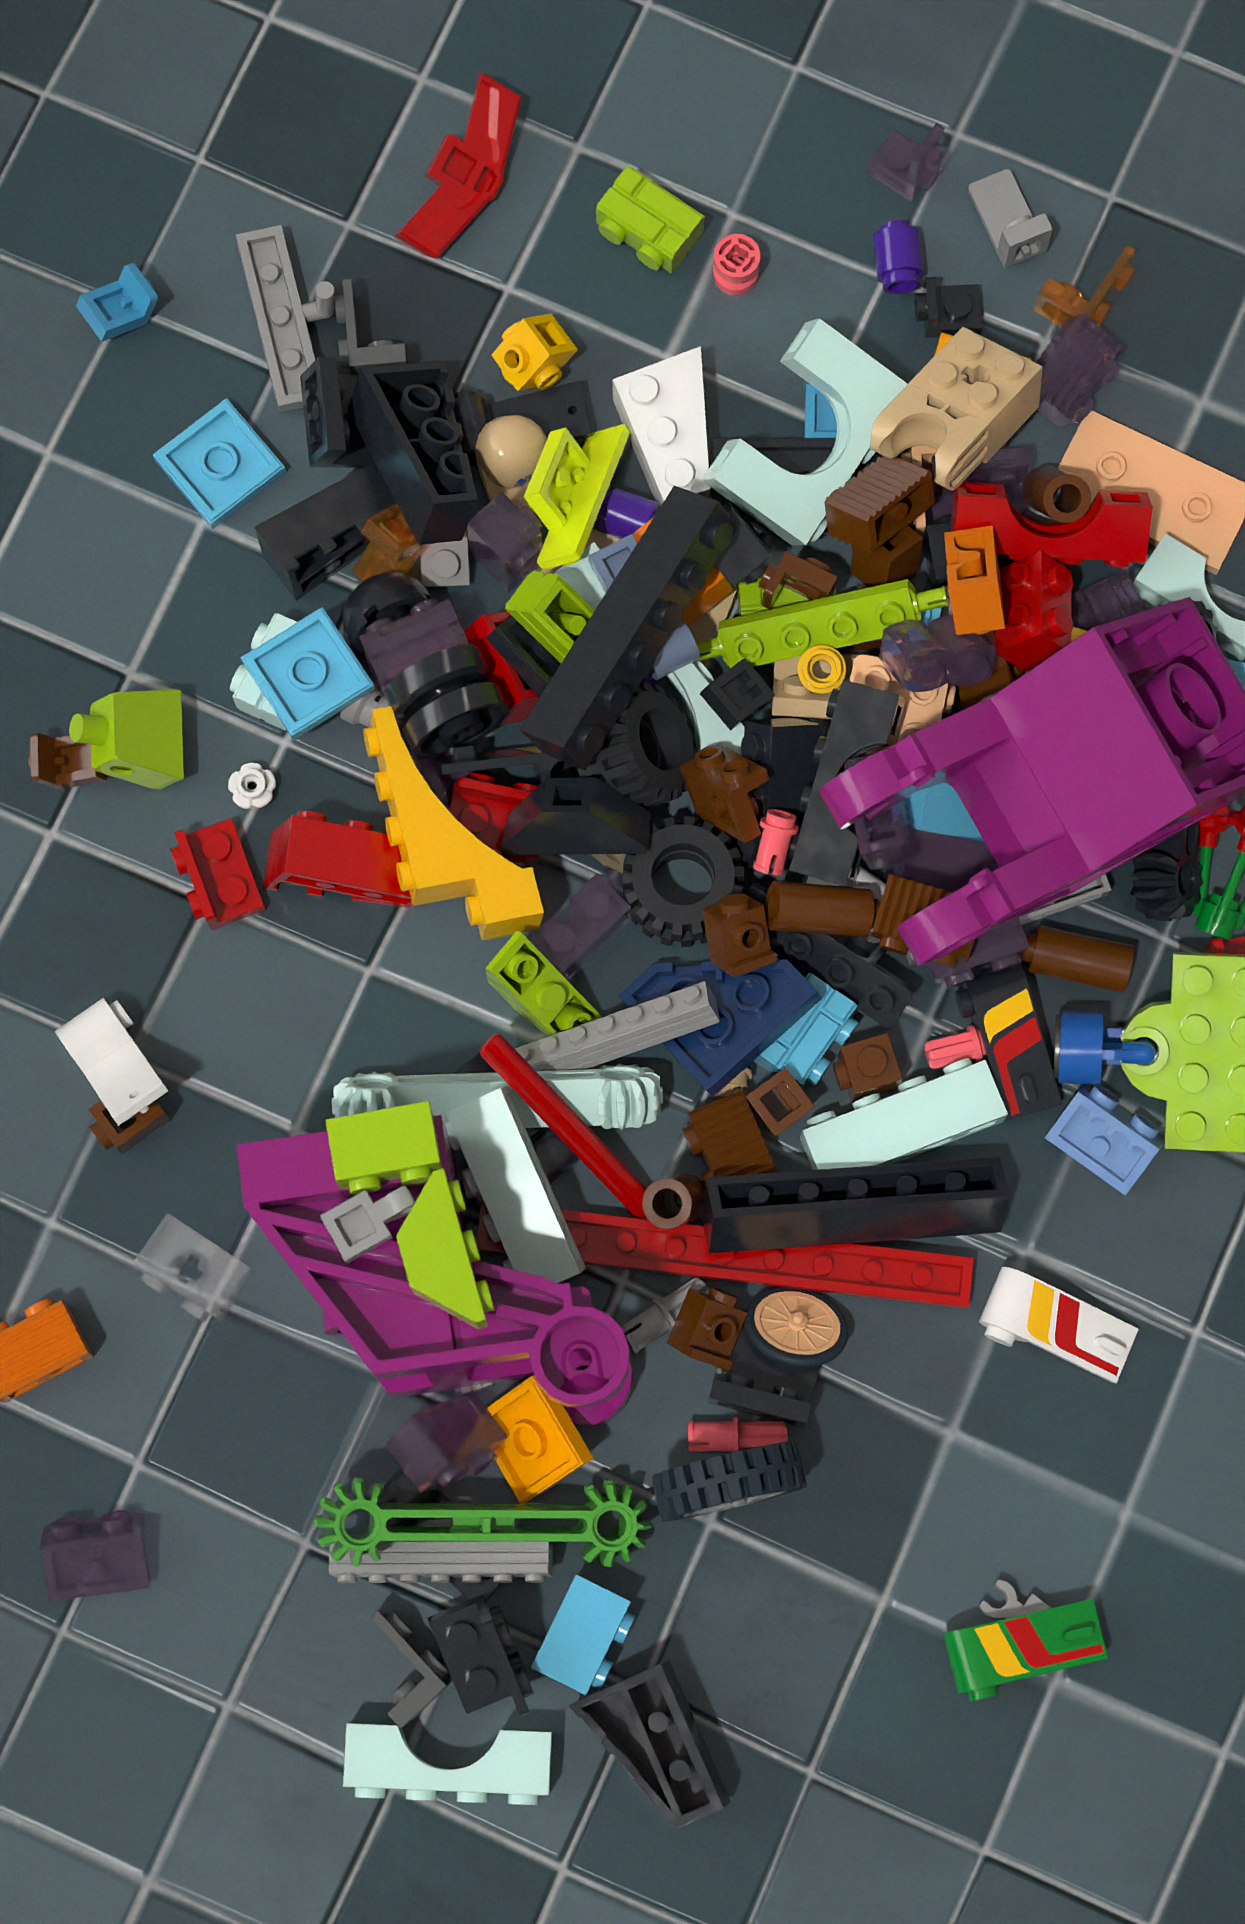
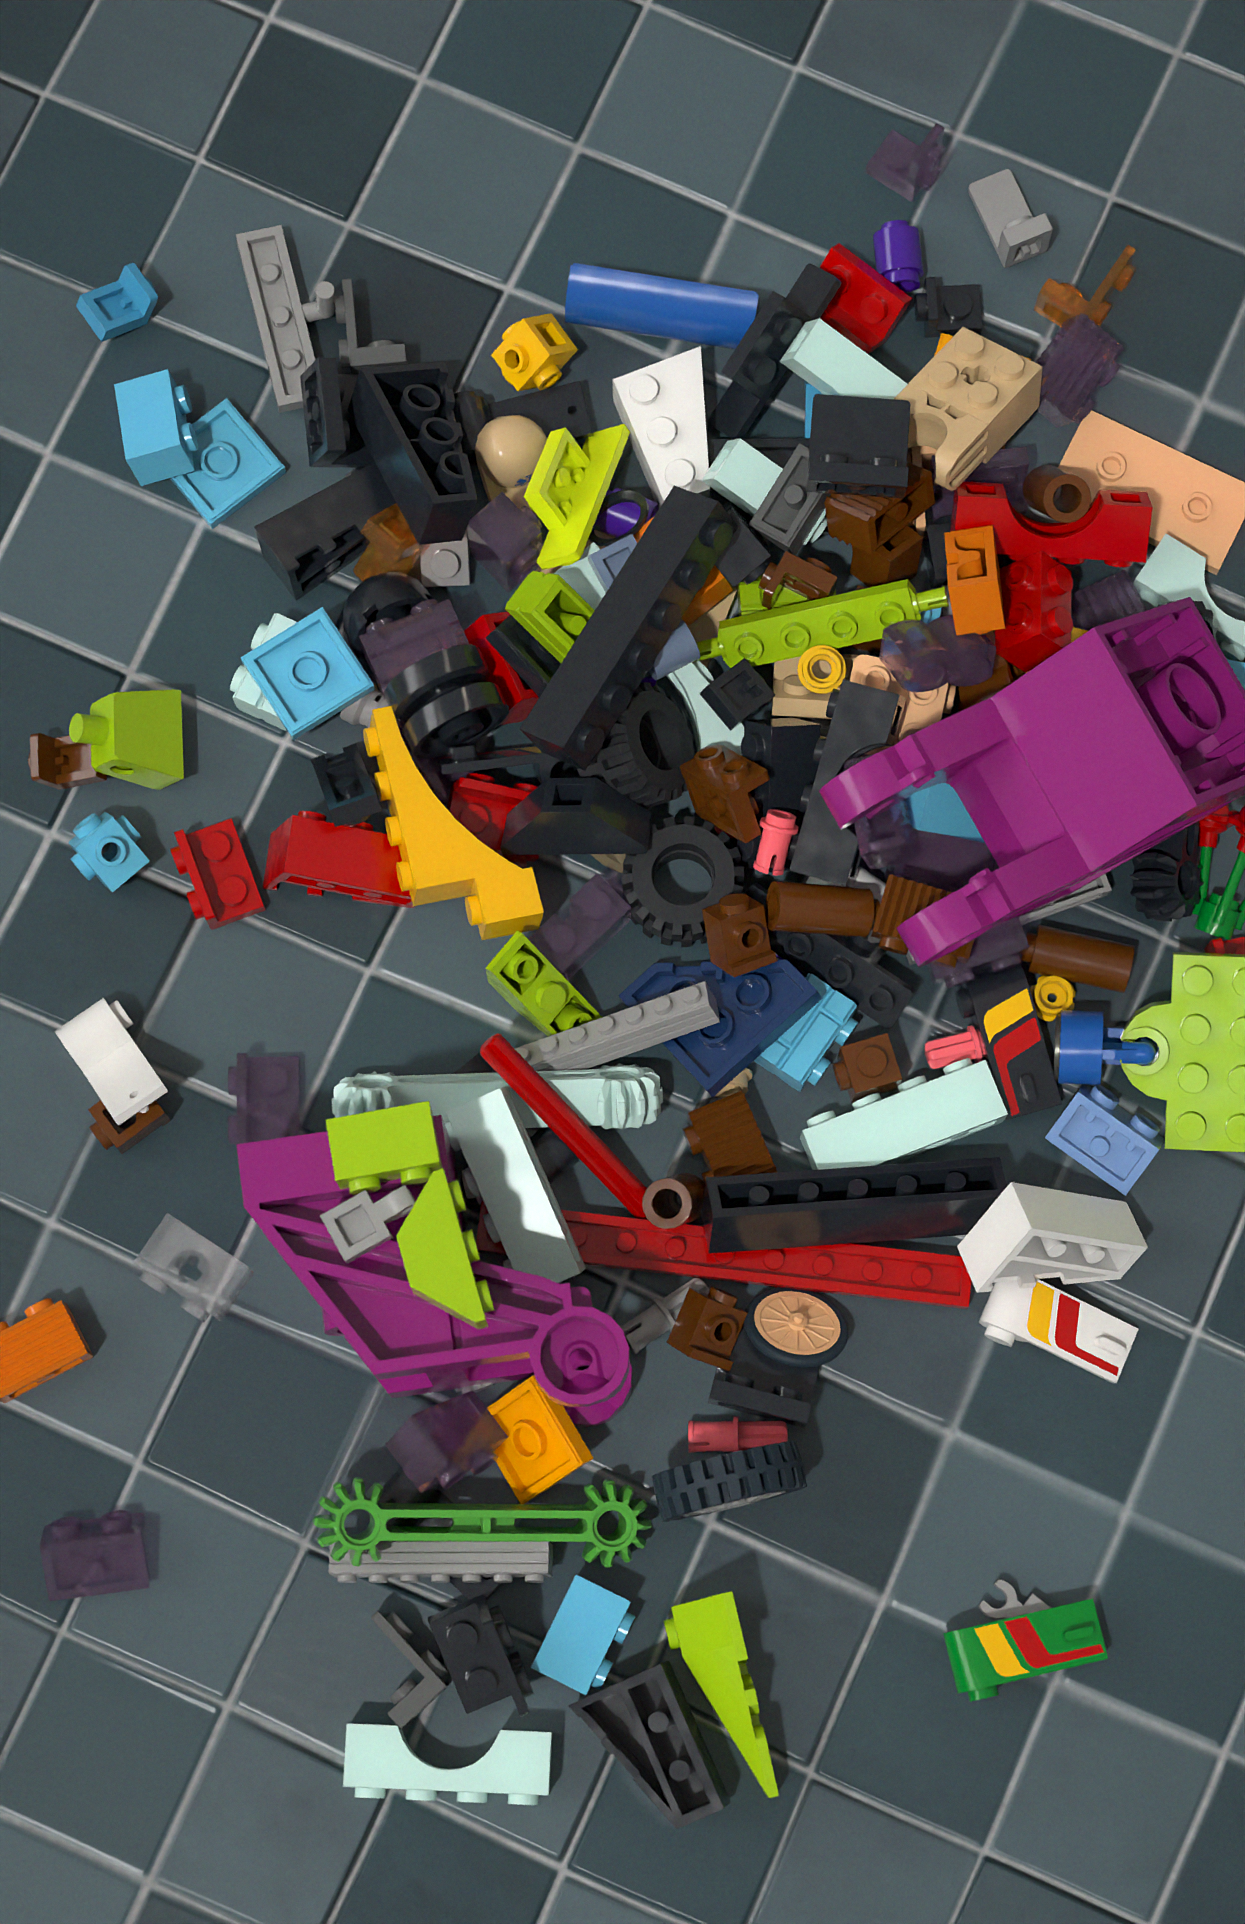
white plate [228,763,276,809] -> none
red plate [394,72,522,259] -> none
lime brick [596,166,705,274] -> none
coral wheel [713,234,760,296] -> none
reddish brown brick [745,1067,815,1137] -> none
none -> medium azure brick [68,812,150,892]
none -> medium azure brick [114,369,198,486]
none -> clear purple bracket [228,1053,300,1144]
none -> black plate [311,743,382,827]
none -> blue brick [565,263,760,349]
none -> black piece [588,490,649,546]
none -> lime wedge [663,1591,779,1798]
none -> black bracket [707,263,842,439]
none -> dark grey slope [748,444,831,555]
none -> black bracket [806,394,911,499]
none -> red bracket [819,243,913,354]
none -> white wedge [957,1182,1148,1293]
none -> yellow plate [1030,975,1075,1022]

